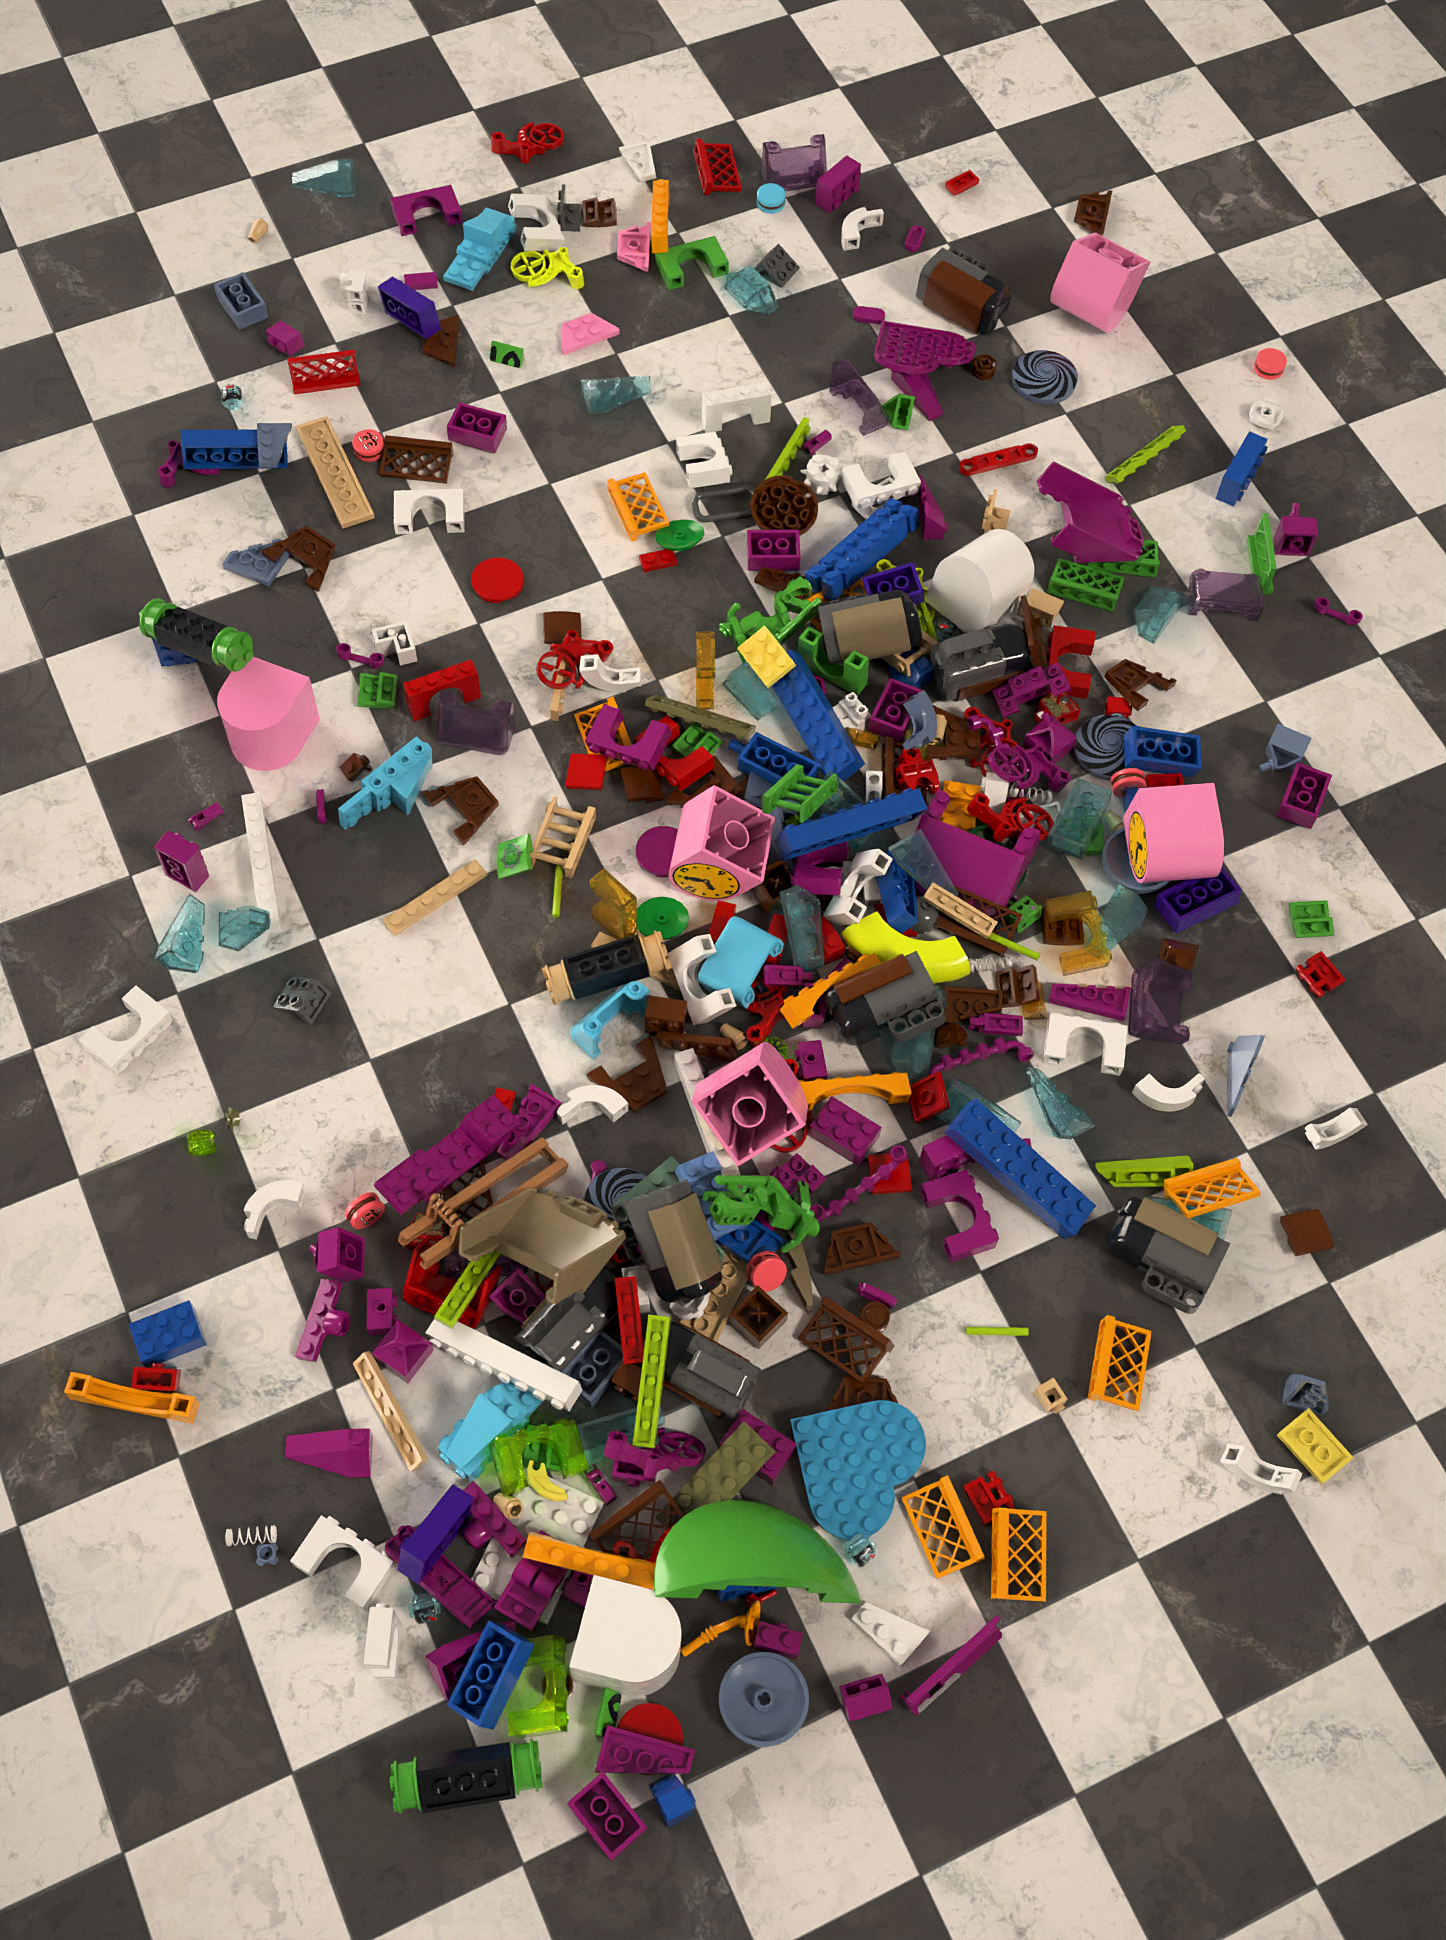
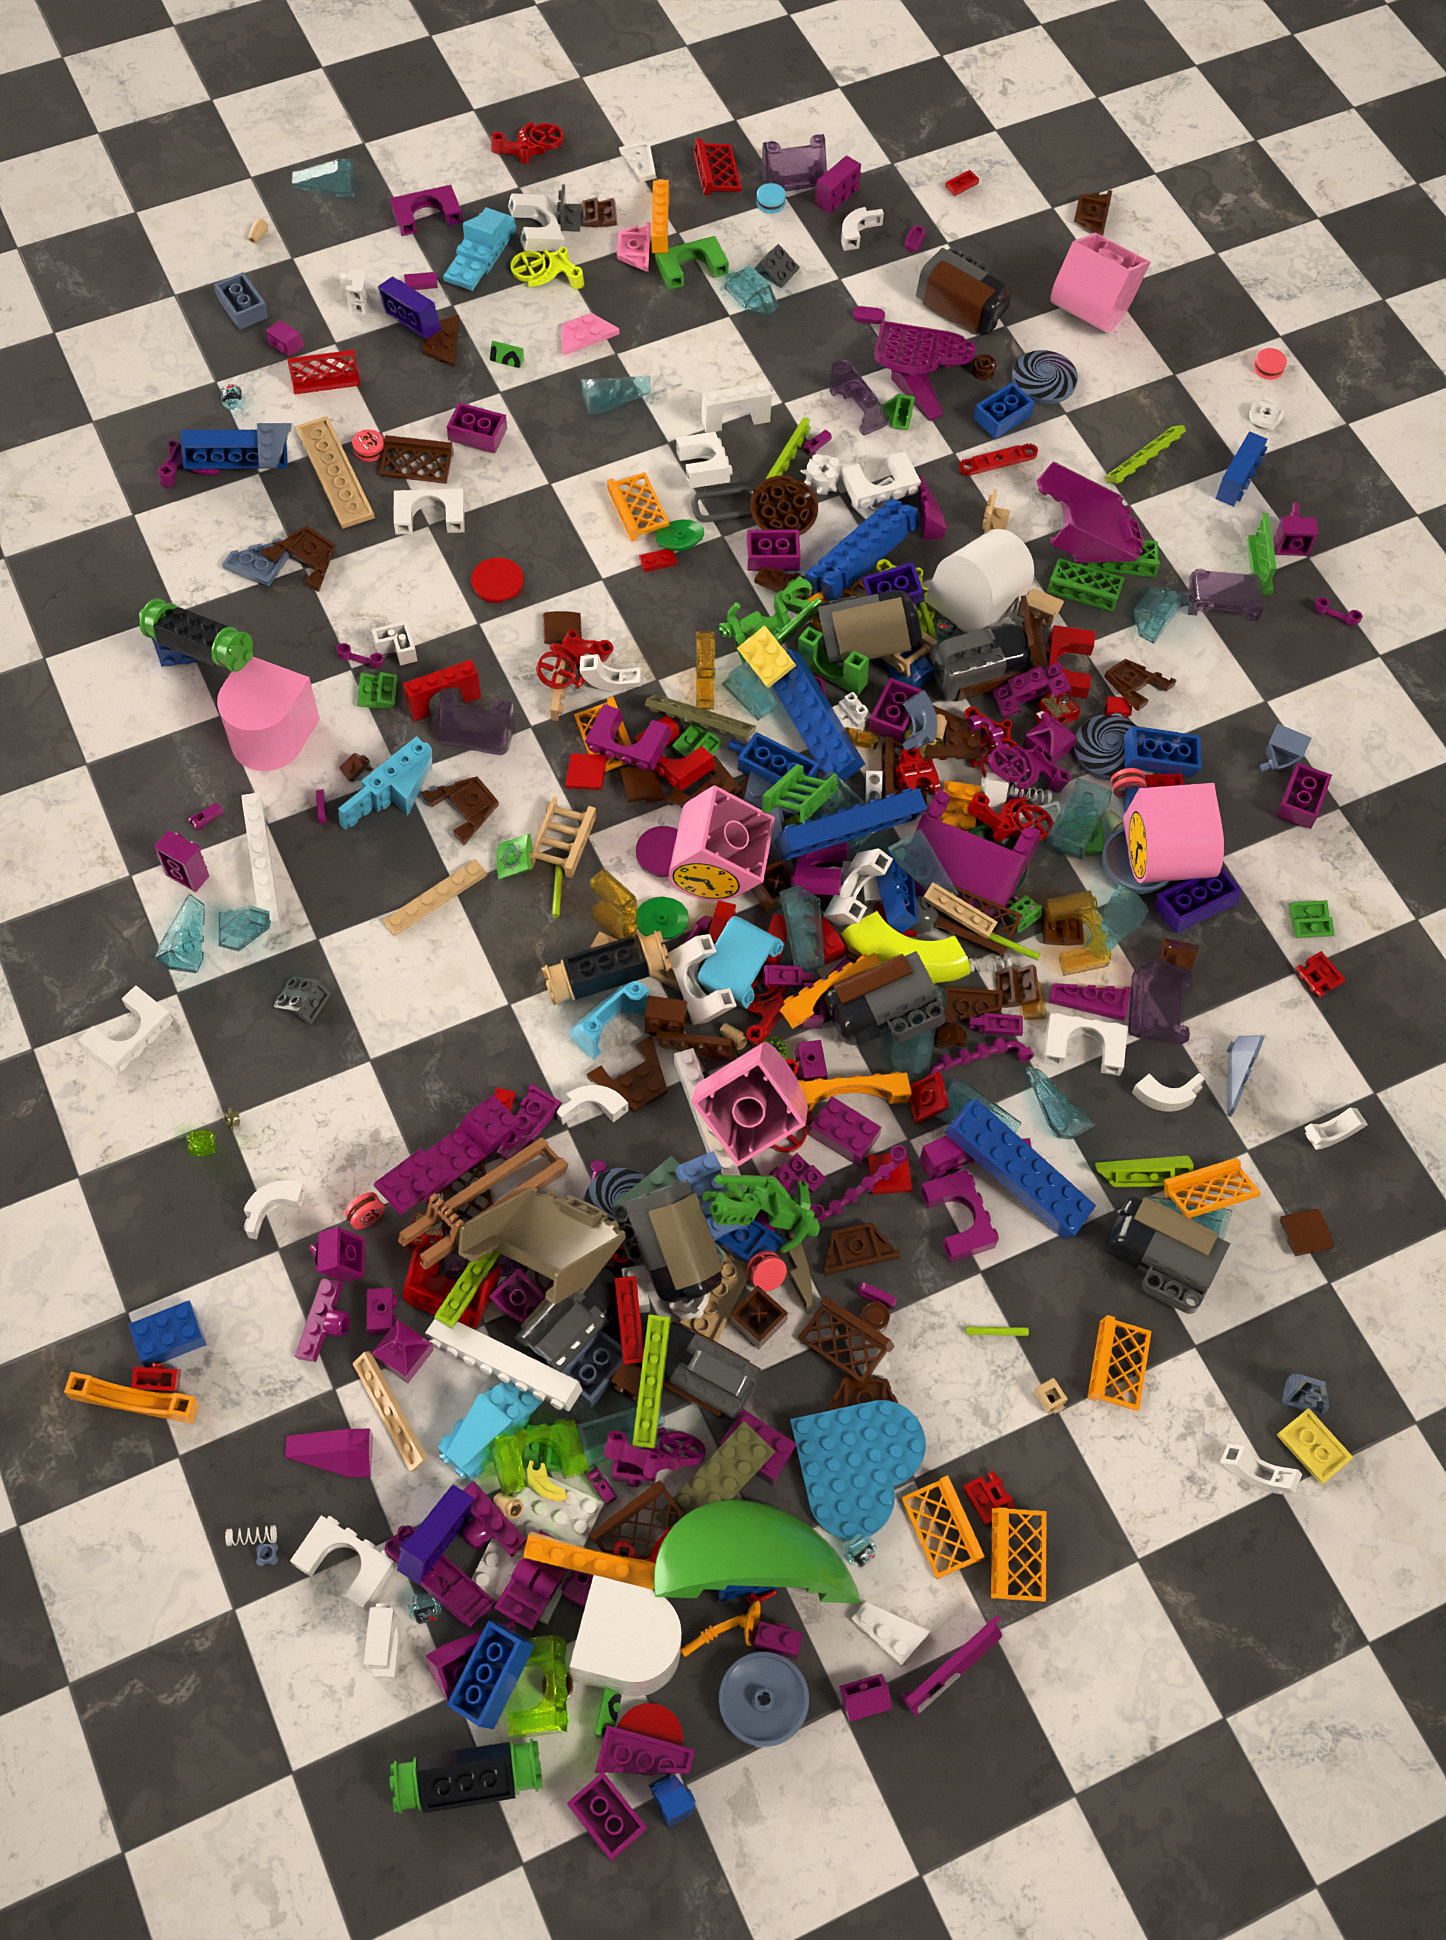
none -> magenta bar [683,916,713,944]
none -> blue brick [973,382,1035,439]

